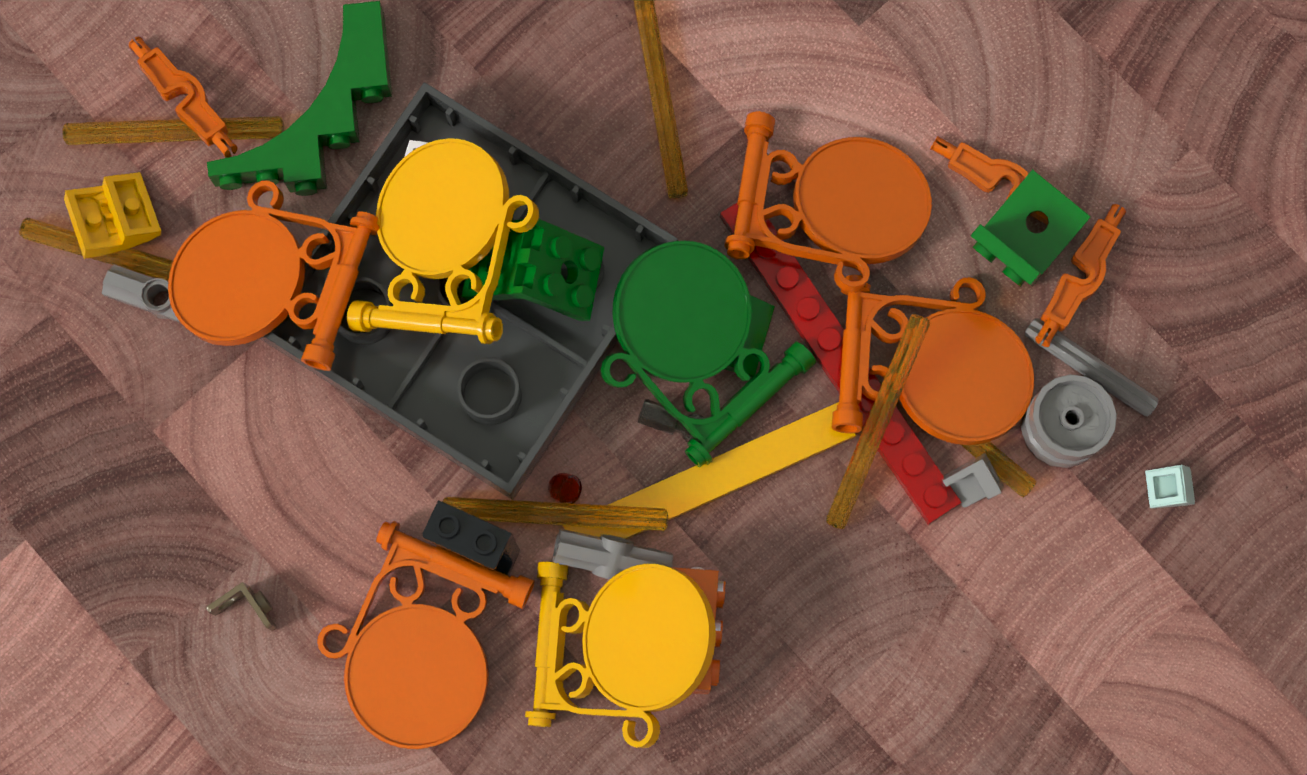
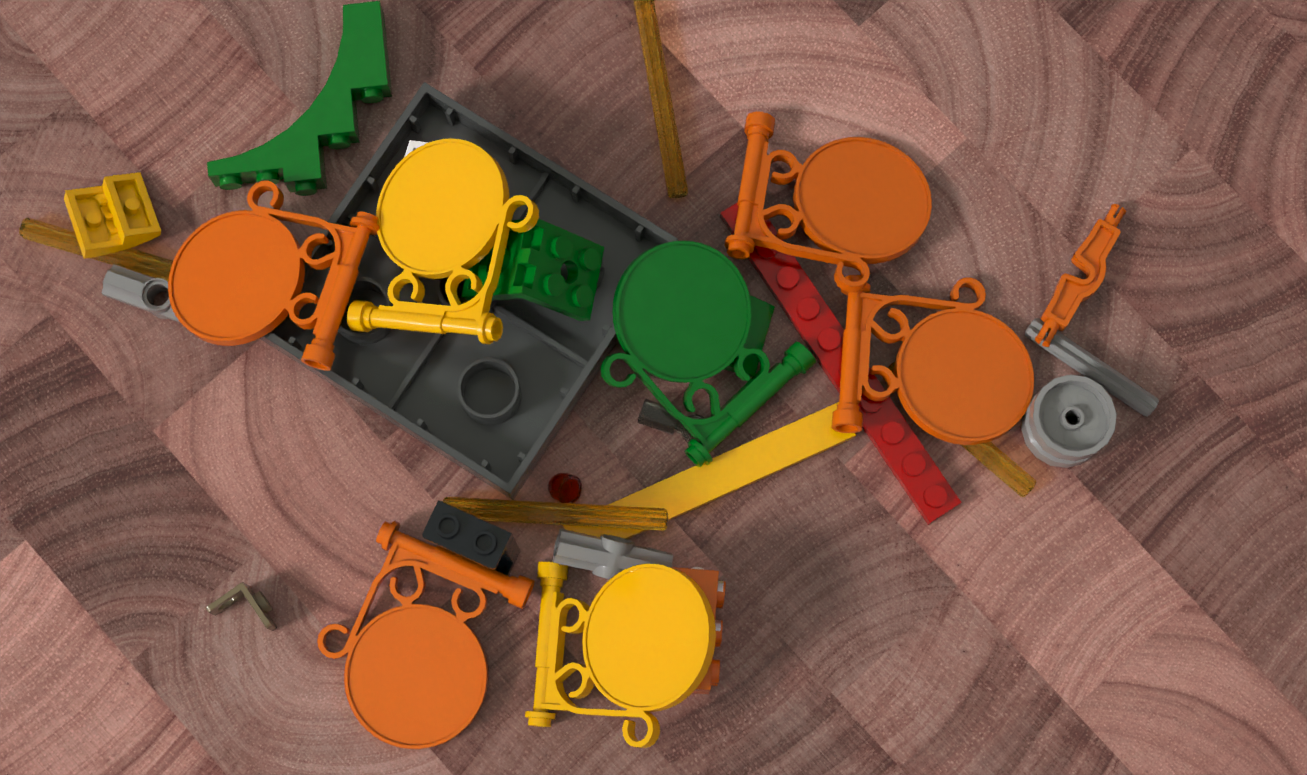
clear yellow axle [62,116,284,145] -> none
orange piece [129,36,238,158] -> none
clear yellow axle [826,314,930,529] -> none
orange piece [930,136,1048,225] -> none
light grey panel [942,453,1004,507] -> none
green bracket [971,169,1091,287] -> none
light aqua slope [1145,465,1195,508] -> none

